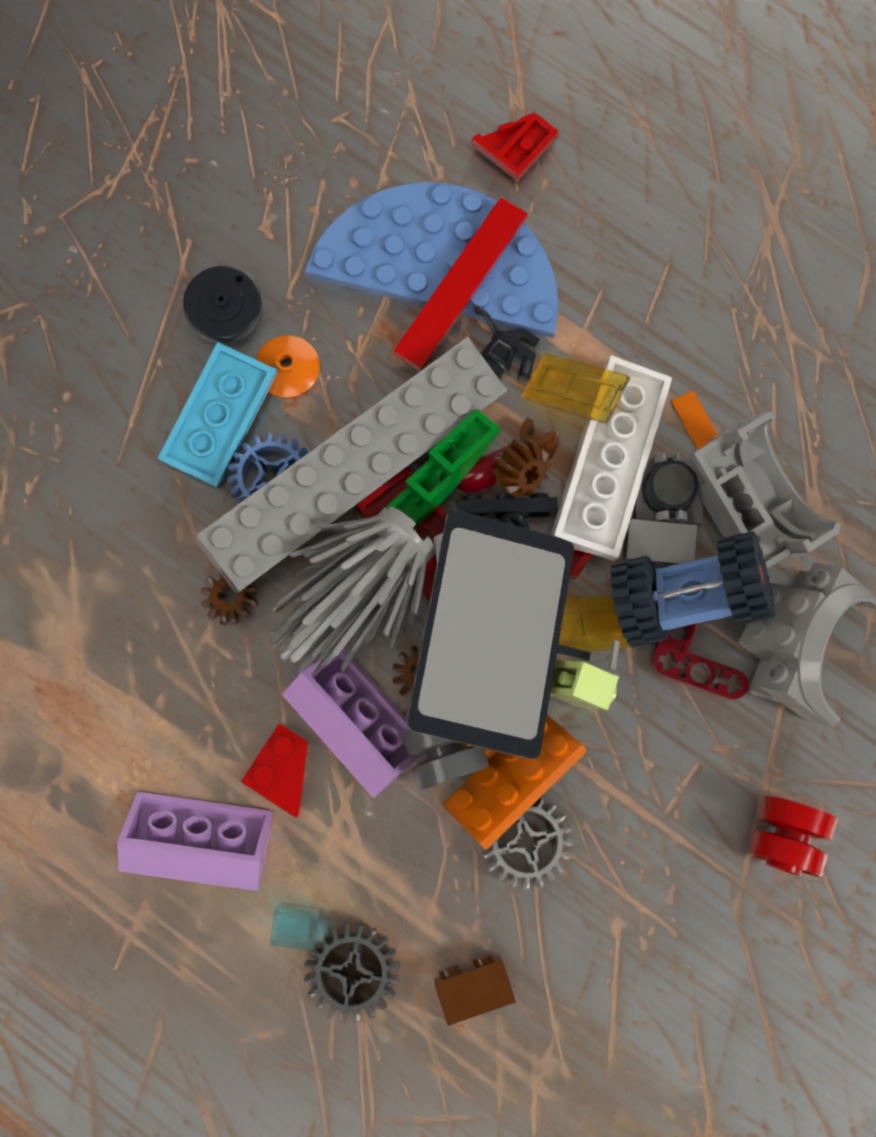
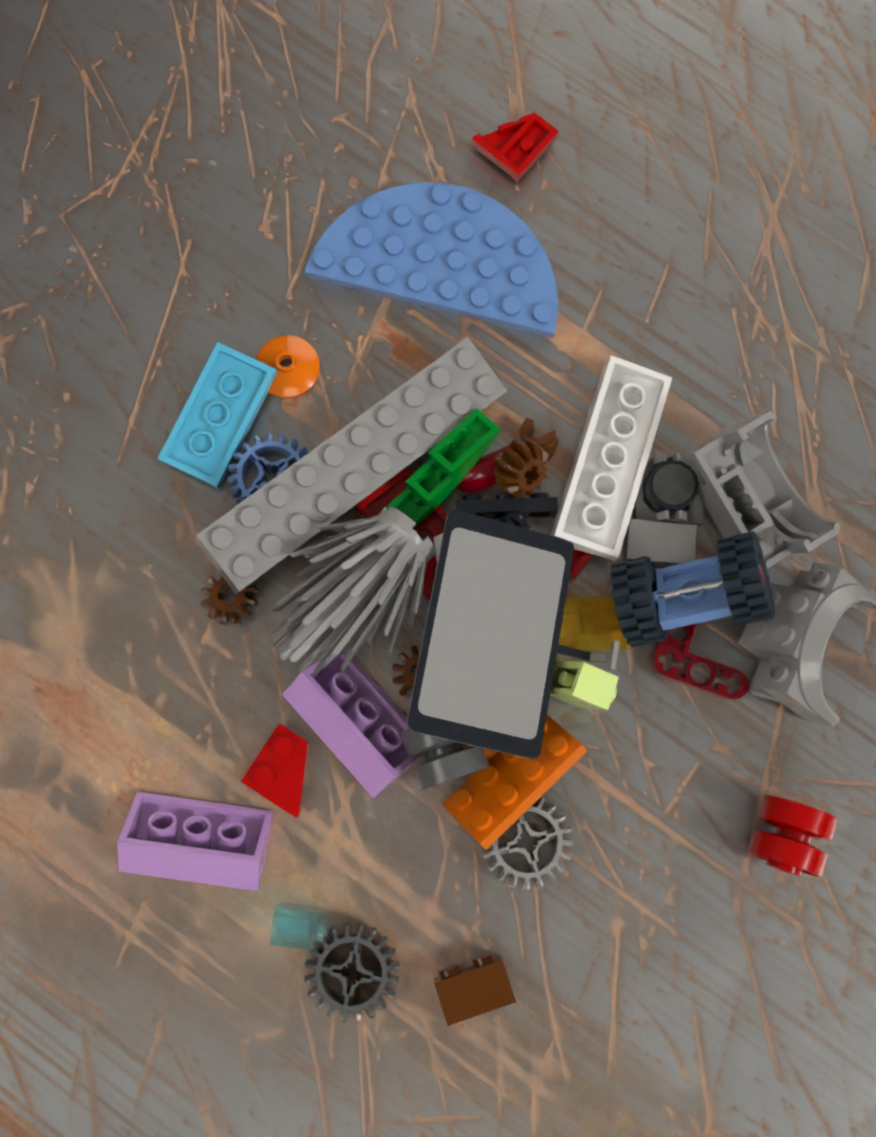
black wheel [183,266,263,344] -> none
red tile [393,197,528,371] -> none
black piece [474,305,540,382] -> none
clear yellow piece [522,353,630,424] -> none
orange sticker [671,391,717,449] -> none

